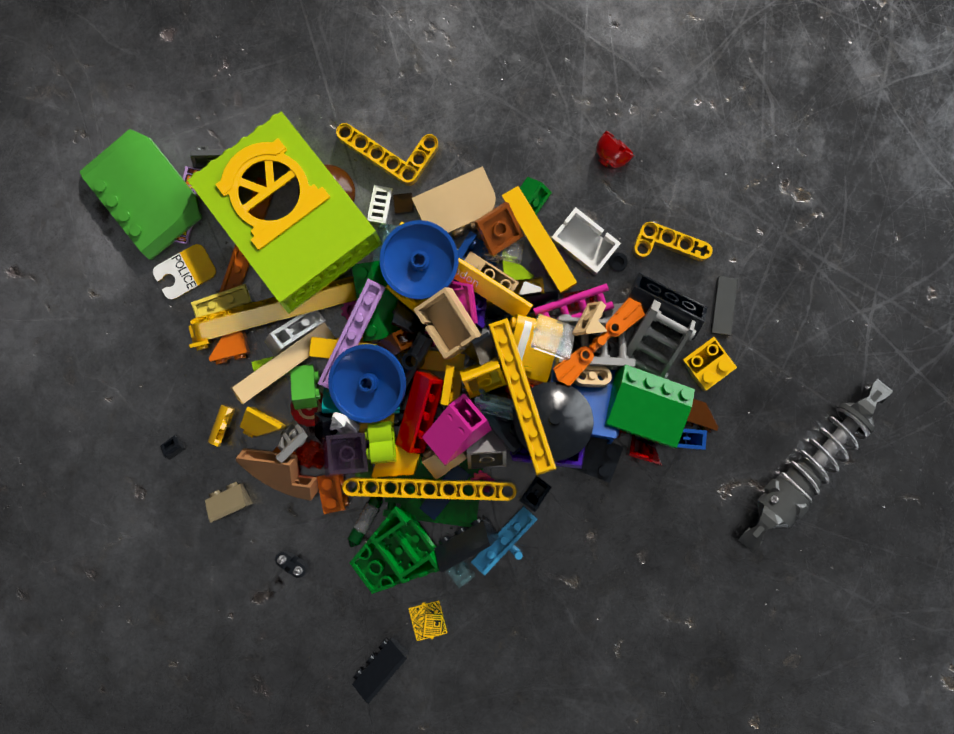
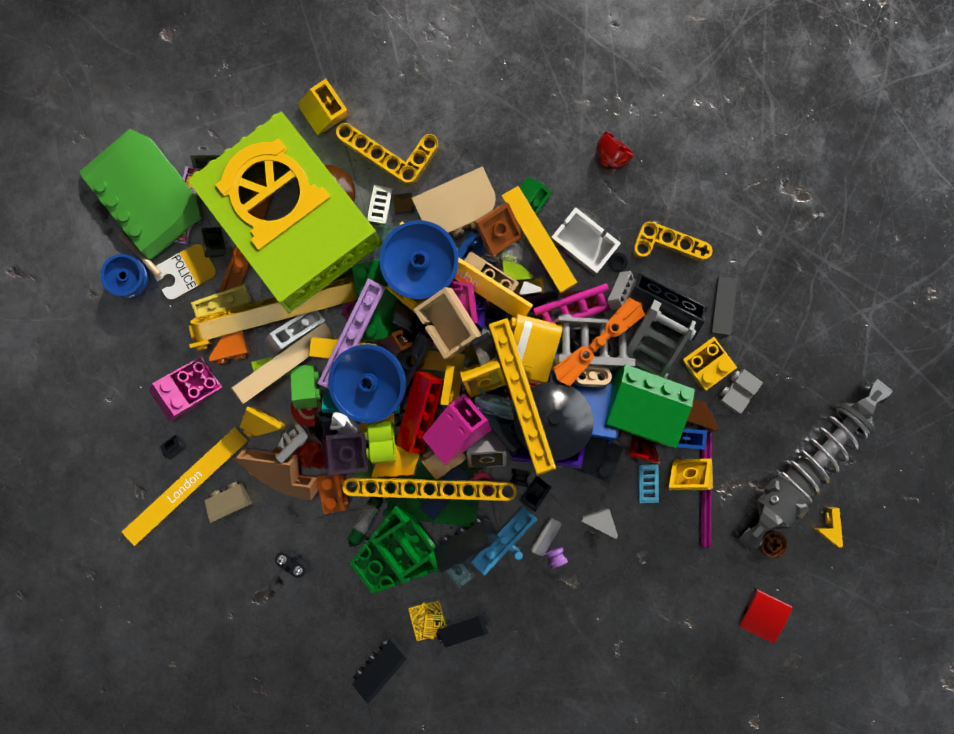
yellow slope [208,405,235,447] -> none
clear slope [531,313,575,360] -> none
tan slope [572,301,607,336] -> none
none -> blue wheel [100,254,149,299]
none -> tan bar [118,232,162,278]
none -> yellow tile [122,427,249,546]
none -> dark pink slope [149,356,222,422]
none -> black slope [201,227,226,258]
none -> yellow slope [297,79,349,136]
none -> black slope [436,610,489,648]
none -> black wheel [510,469,530,487]
none -> light grey slope [531,517,562,556]
none -> medium lavender wheel [545,547,568,569]
none -> light grey slope [580,508,618,539]
none -> light grey piece [608,271,635,310]
none -> medium azure slope [638,464,659,503]
none -> yellow slope [669,459,713,490]
none -> magenta axle [700,433,712,548]
none -> light grey brick [719,369,763,414]
none -> red slope [739,589,792,644]
none -> reddish brown wheel [758,530,788,558]
none -> yellow slope [814,507,843,547]

